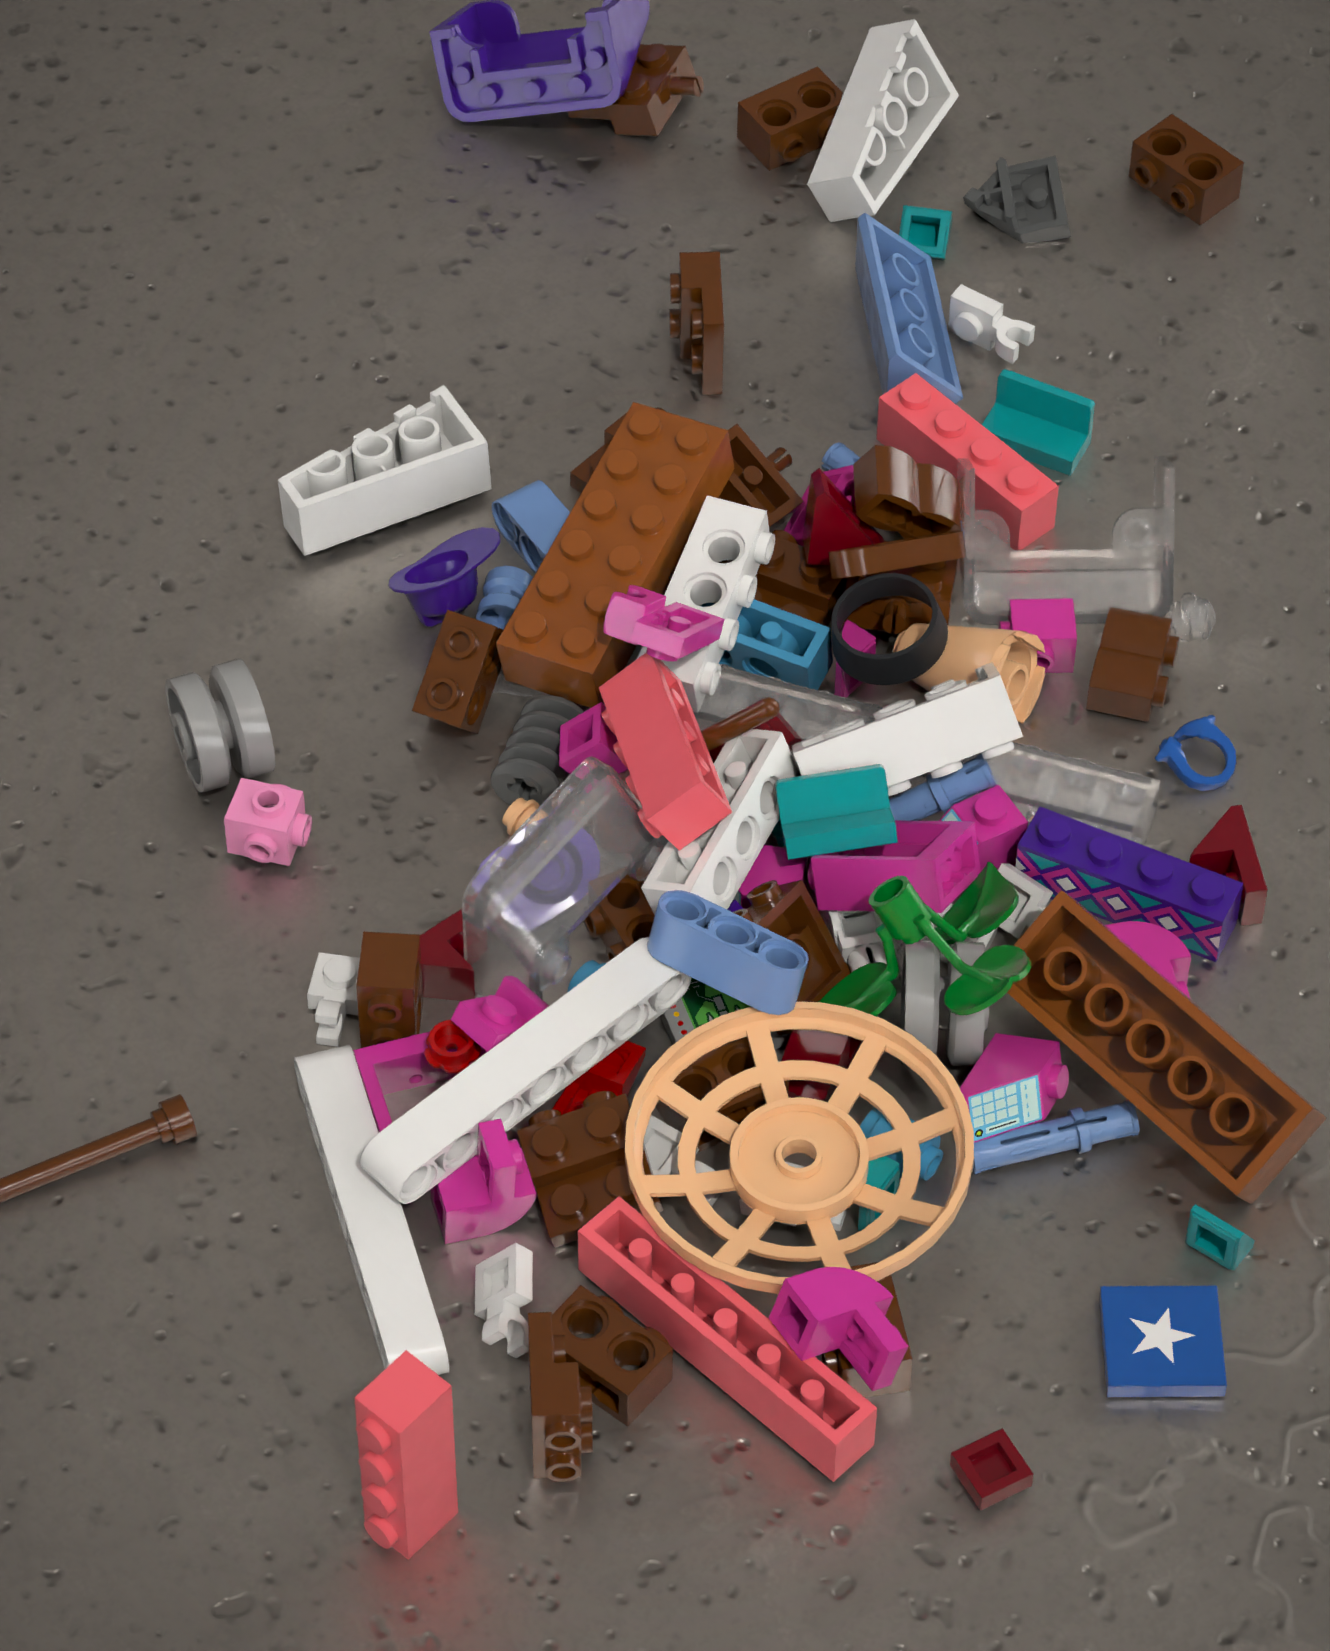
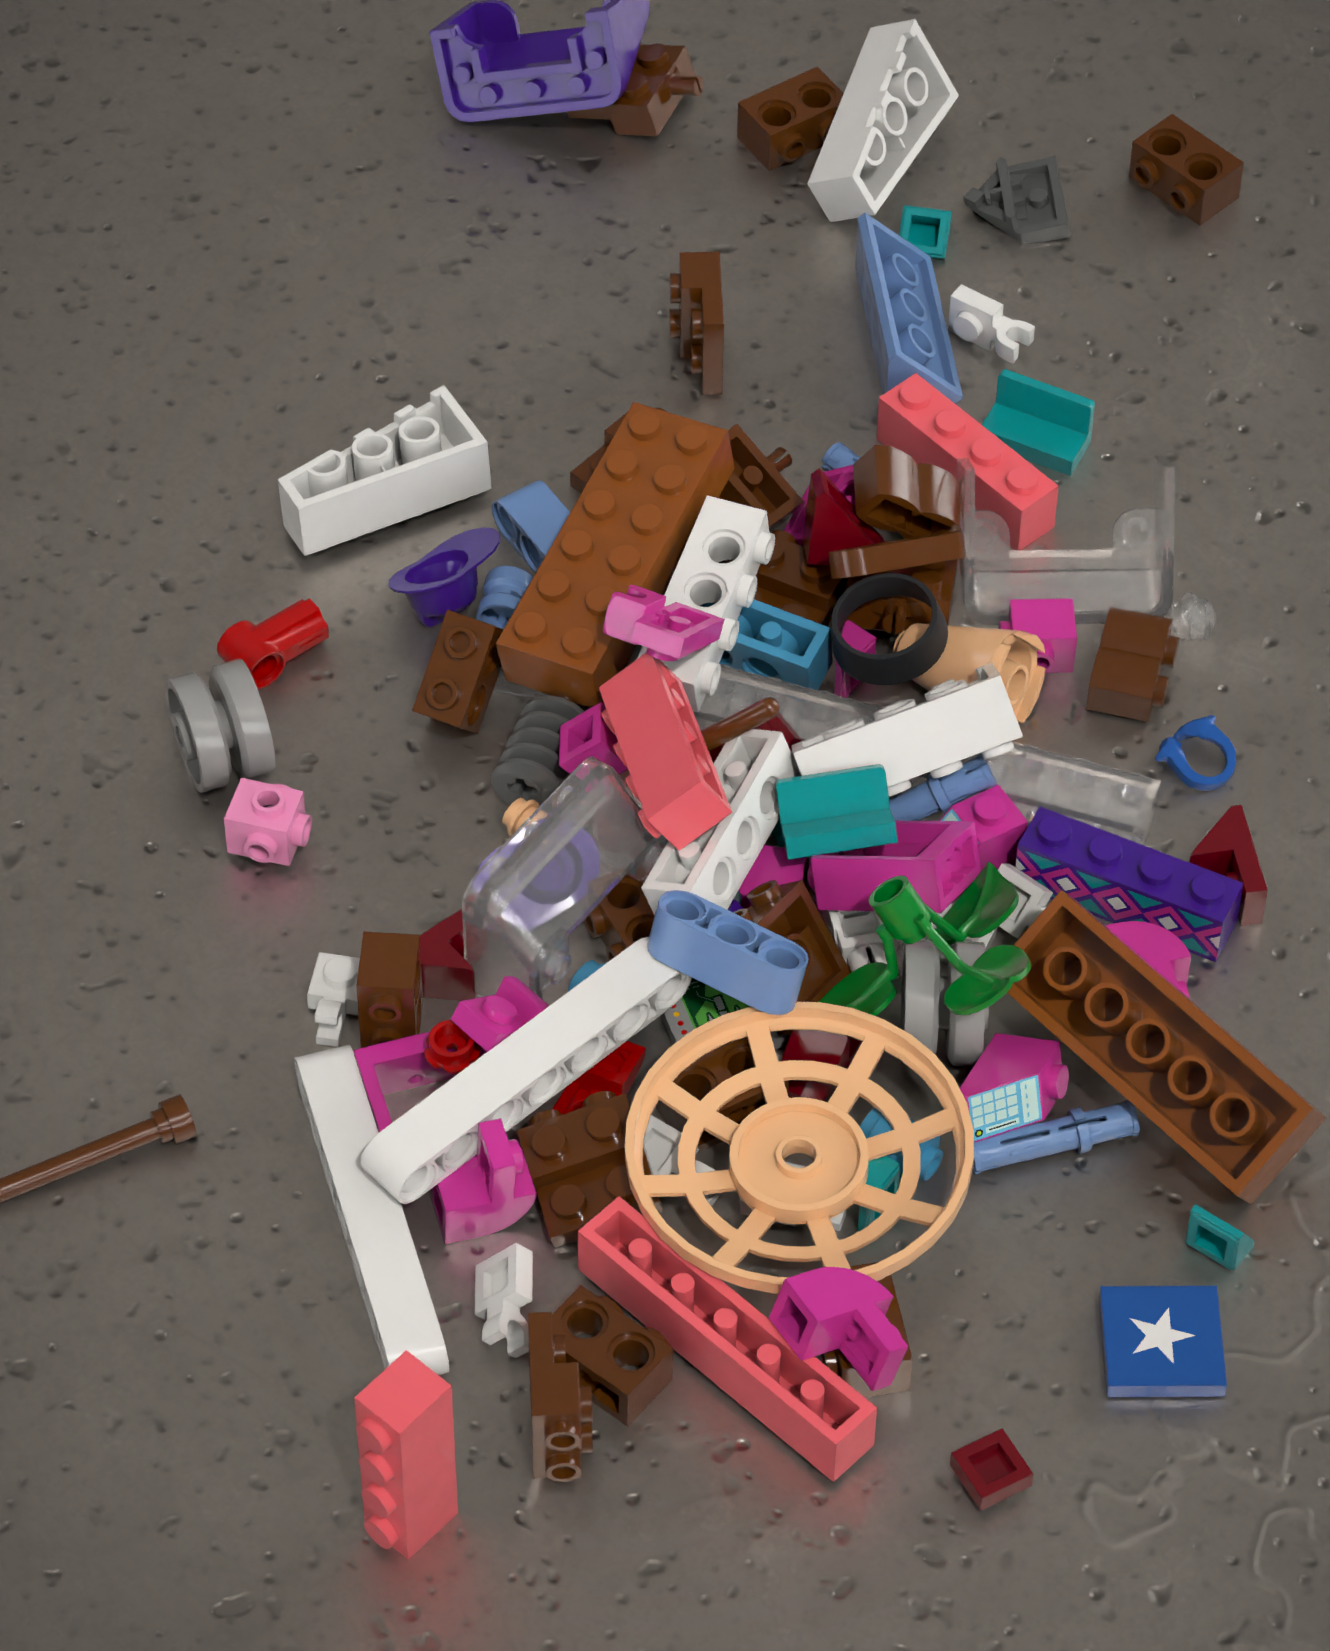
none -> red piece [217,598,329,689]

